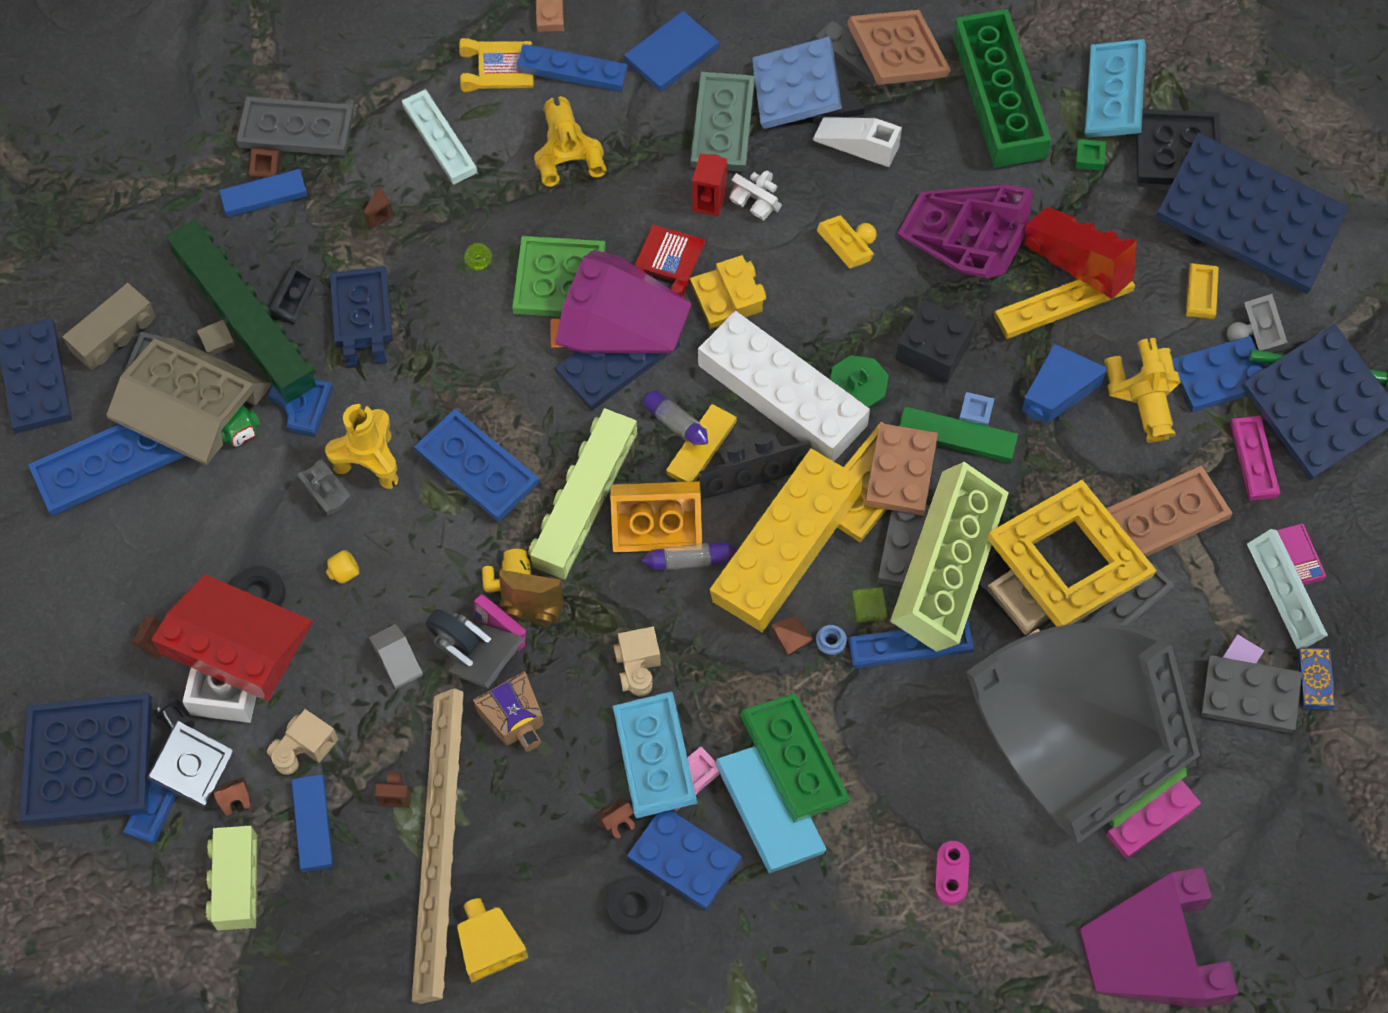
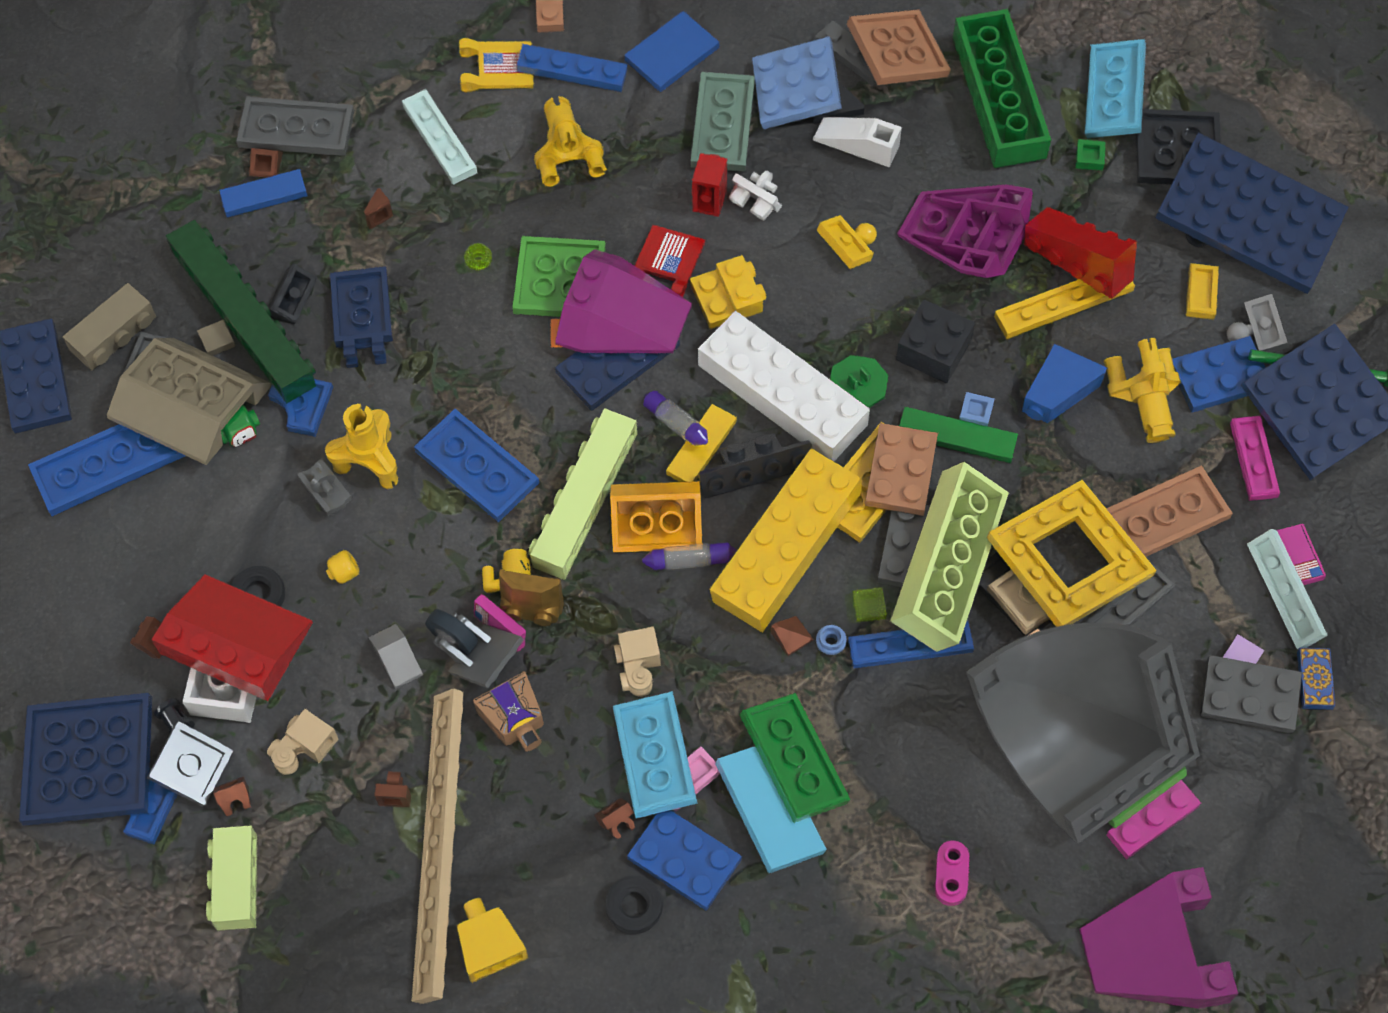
blue tile [292,774,334,872] -> none

